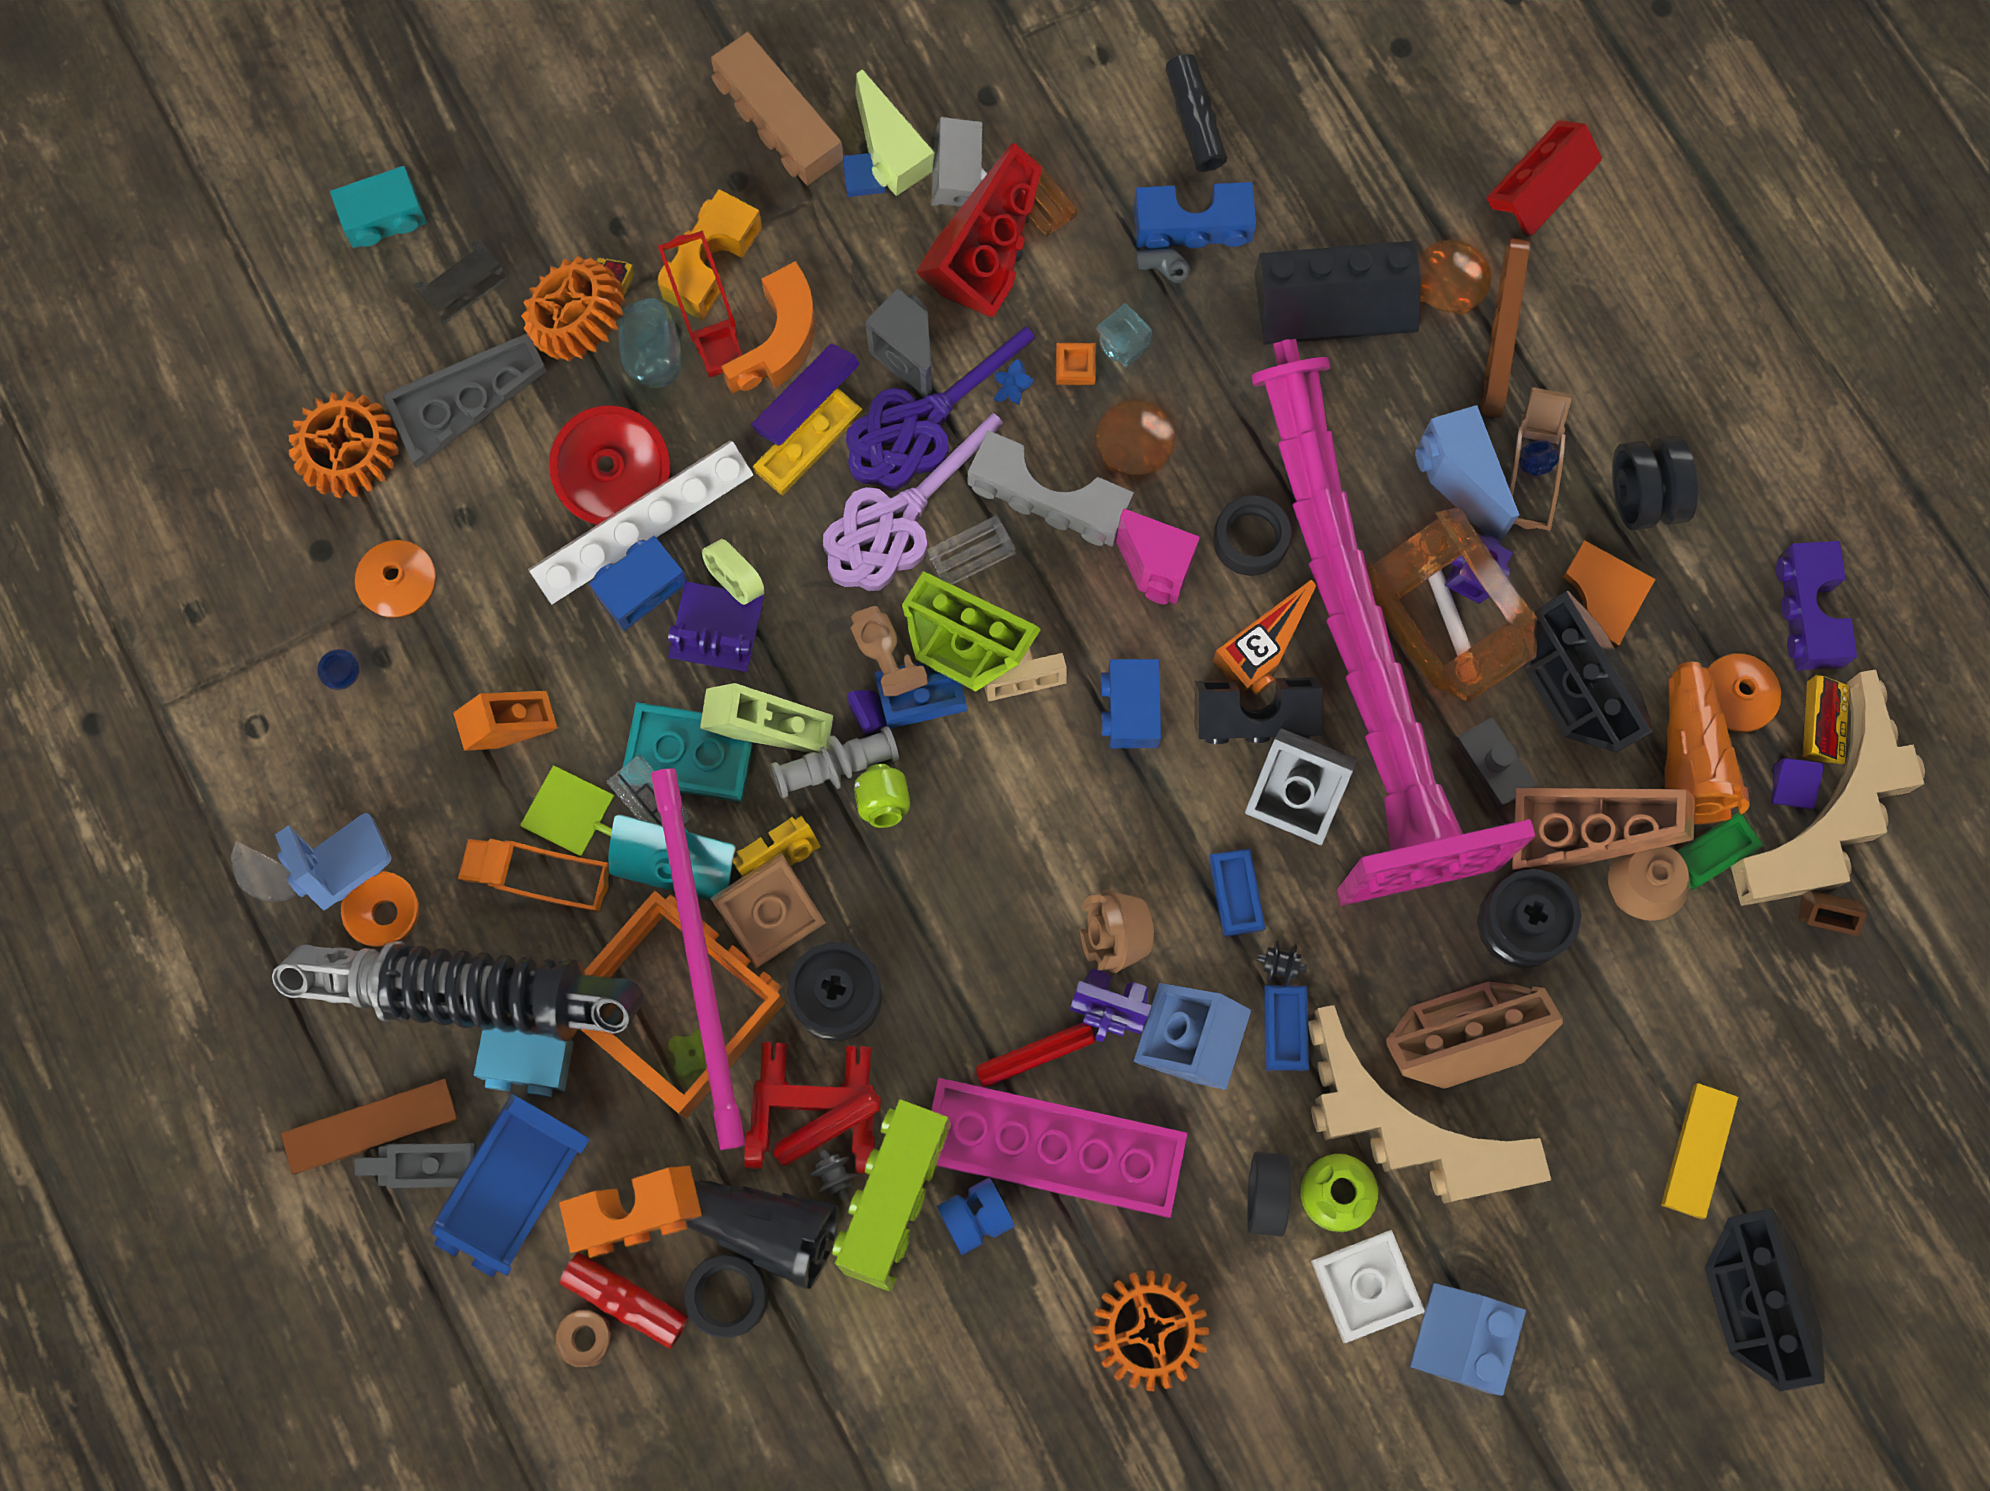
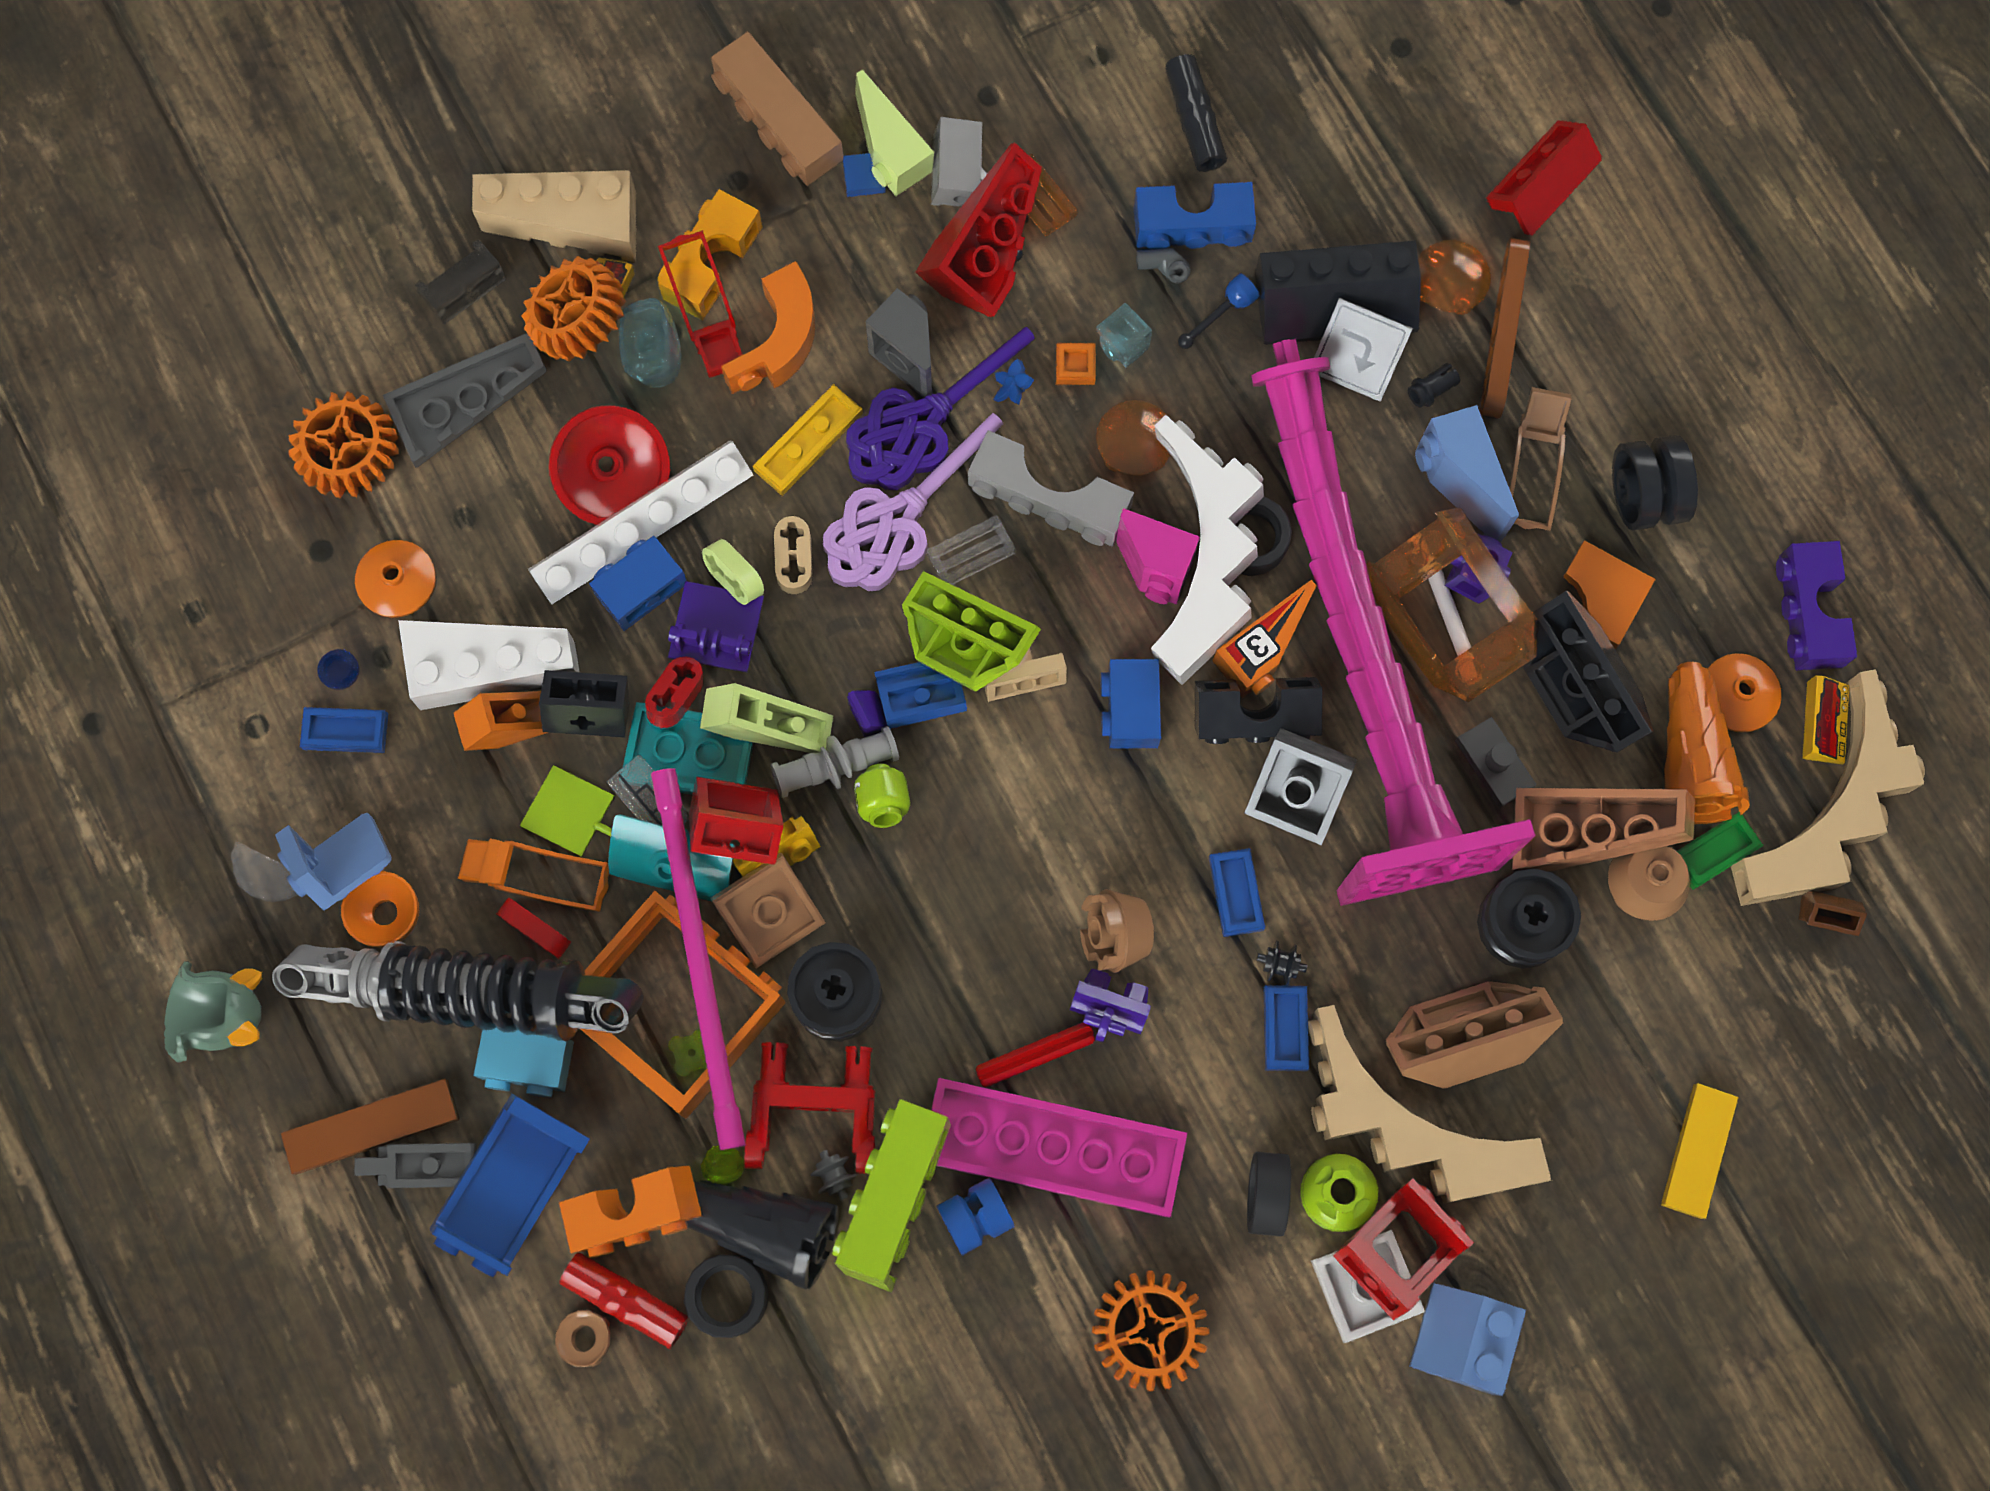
teal brick [330,166,427,248] -> none
dark purple tile [751,343,860,446] -> none
red axle [773,1088,882,1166] -> none
medium nougat piece [850,606,928,696] -> none
medium blue slope [1133,983,1251,1090] -> none
clear blue plate [1519,440,1560,476] -> none
black wedge [1705,1208,1825,1392] -> none
dark purple slope [1771,758,1823,810] -> none
none -> sand green hair [164,961,262,1062]
none -> blue tile [300,707,388,753]
none -> white wedge [398,620,580,710]
none -> tan wedge [472,170,636,263]
none -> red beam [496,897,572,959]
none -> black brick [539,670,630,738]
none -> red beam [645,657,703,728]
none -> red window [689,776,784,865]
none -> clear neon green plate [701,1145,744,1184]
none -> tan beam [774,516,813,594]
none -> white arch [1151,415,1264,685]
none -> hinge [1178,273,1260,349]
none -> piece [1314,298,1413,402]
none -> red window [1333,1178,1474,1321]
none -> black pin [1408,363,1460,407]

